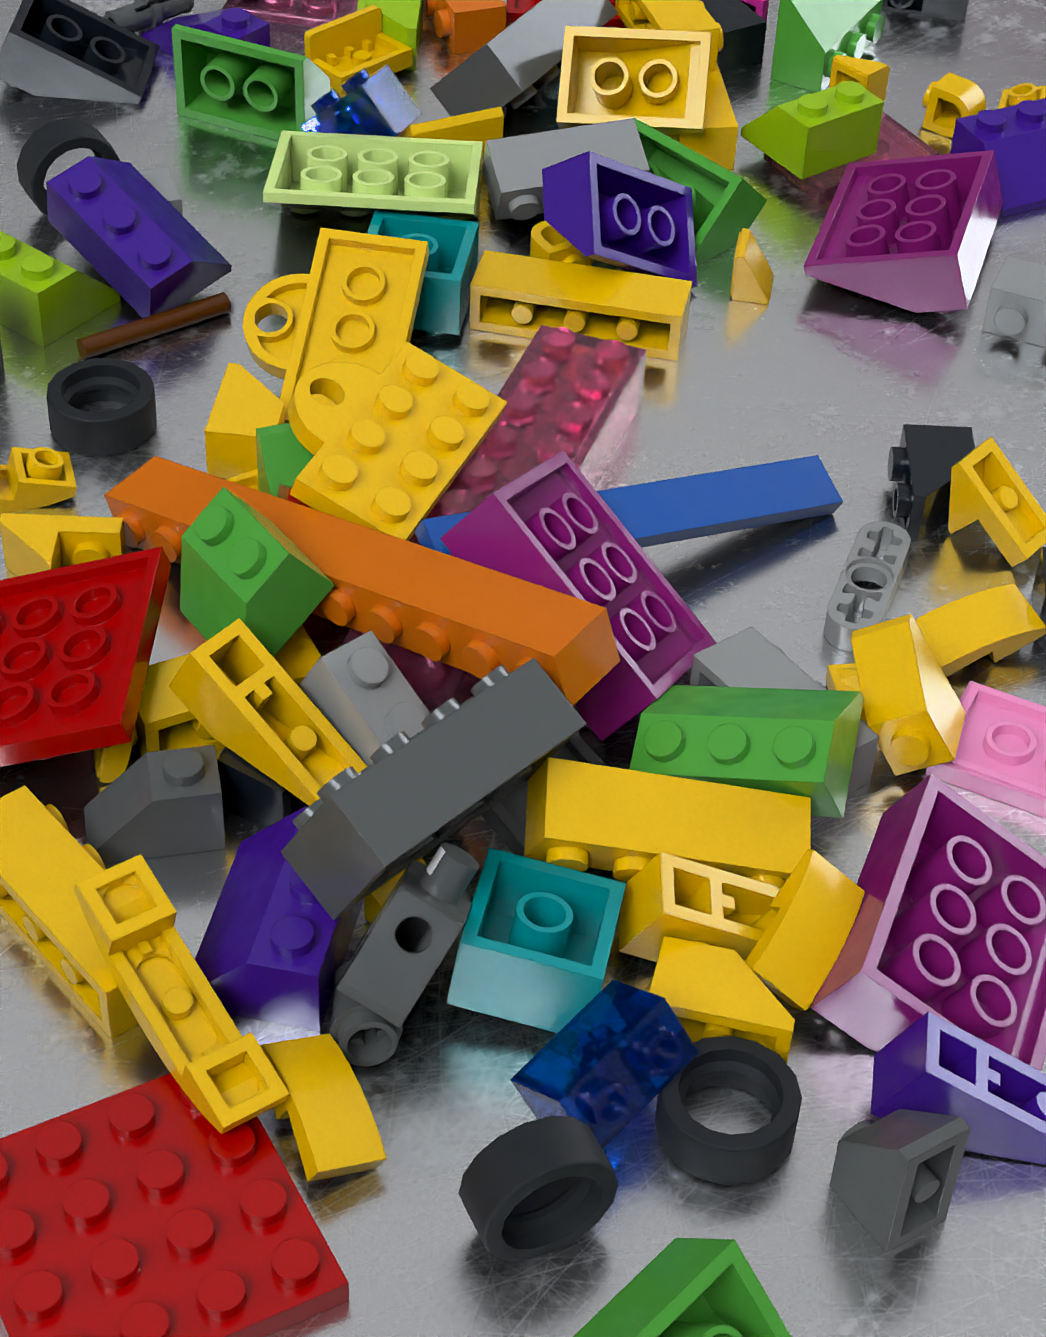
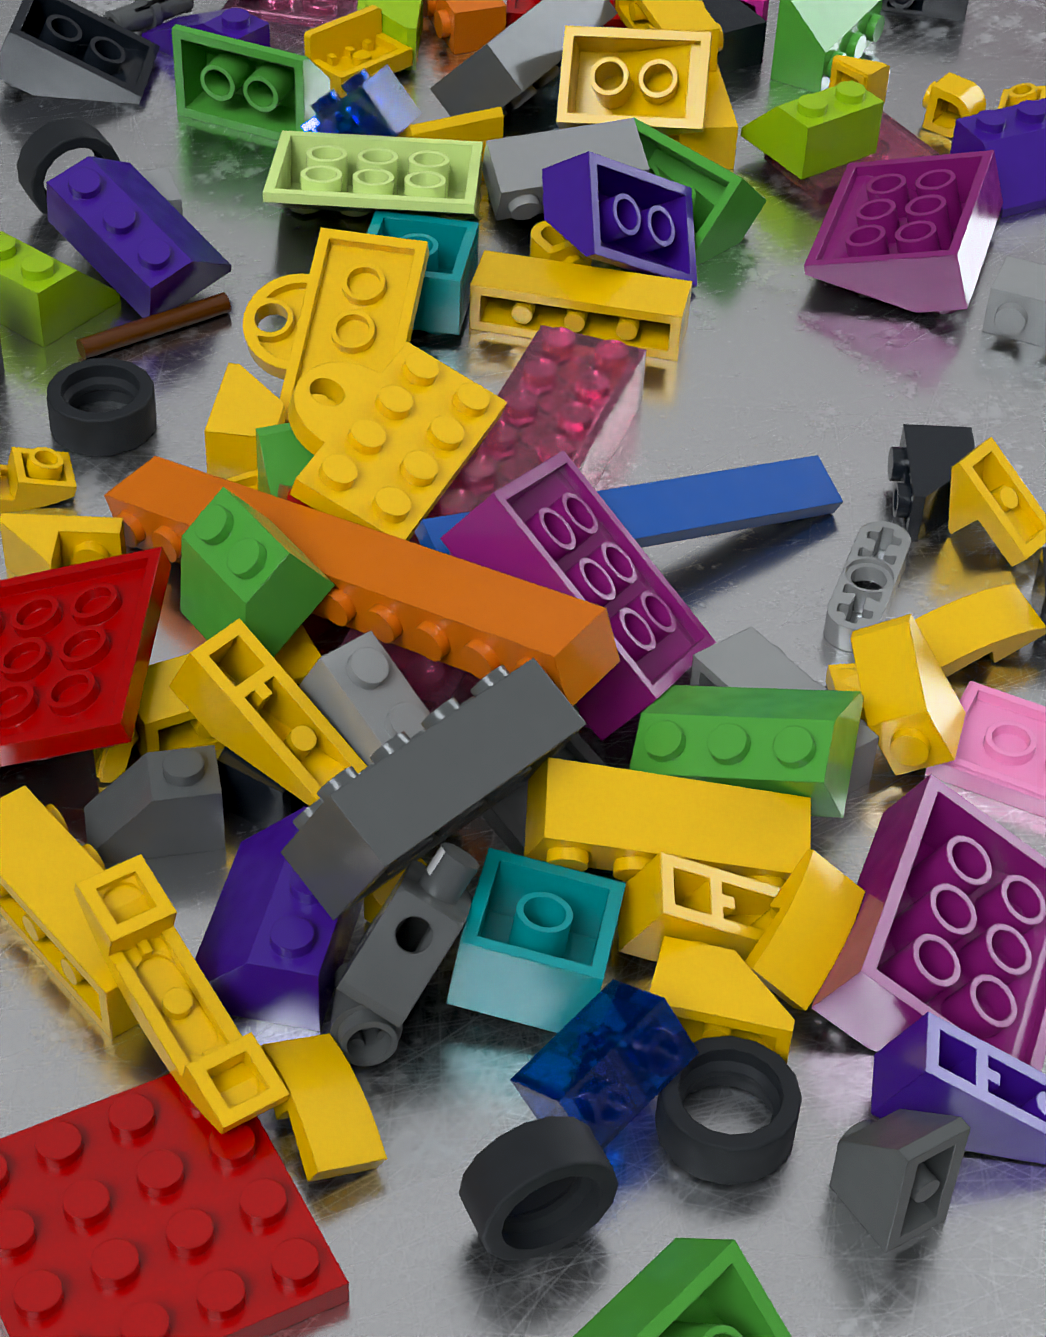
yellow slope [730,228,774,304] -> none

